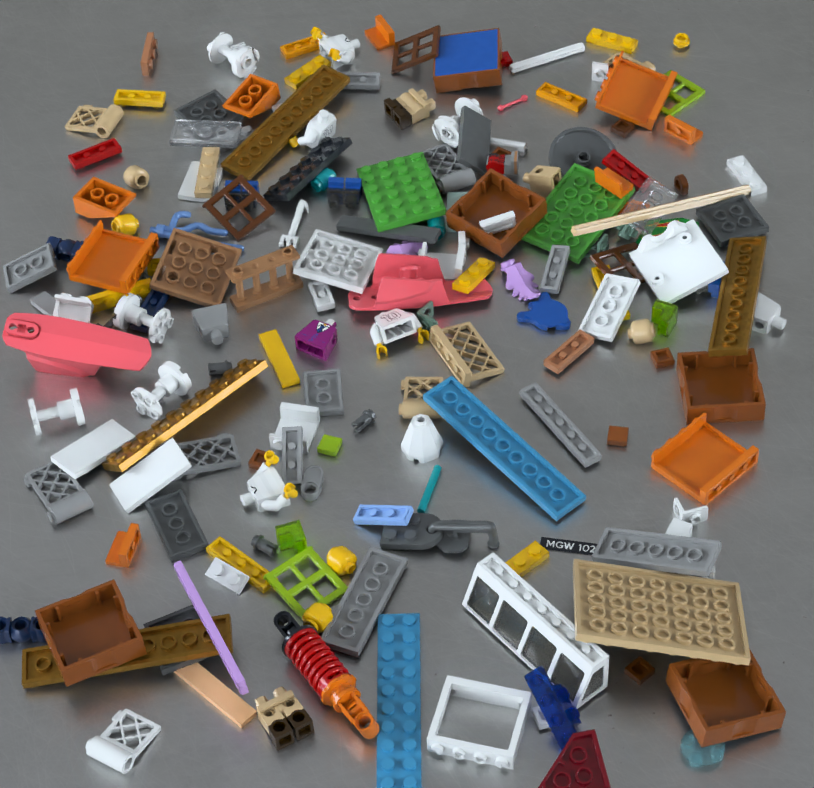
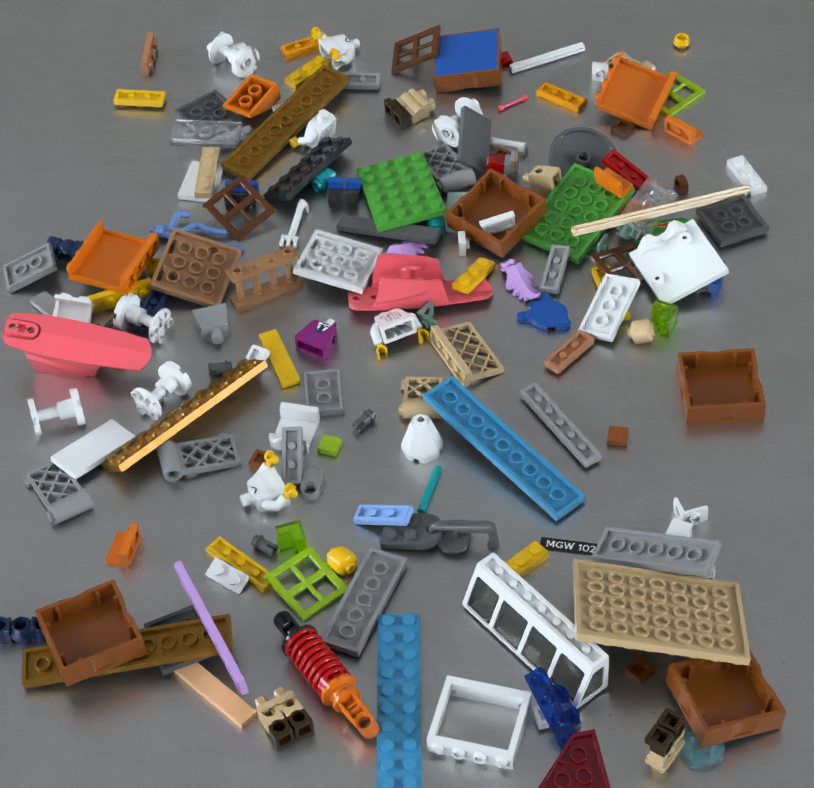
tan piece [65,104,124,138] -> none
red plate [68,138,122,170] -> none
orange slope [73,176,136,218] -> none
white piece [85,708,161,774] -> none
white tile [109,438,192,513] -> none
yellow head [111,213,139,236] -> none
tan head [123,165,149,190] -> none
dark grey tile [144,489,209,563] -> none
yellow head [302,602,333,634] -> none
white plate [308,281,335,312] -> none
orange panel [365,15,395,50] -> none
white panel [418,242,467,281] -> none
yellow plate [586,28,638,54] -> none
dark orange tile [650,347,675,369] -> none
orange panel [651,412,759,505] -> none
pearl gold plate [708,236,767,357] -> none
white torso [752,292,787,334] -> none
none -> white plate [245,344,270,361]
none -> dark brown hips [645,707,686,774]

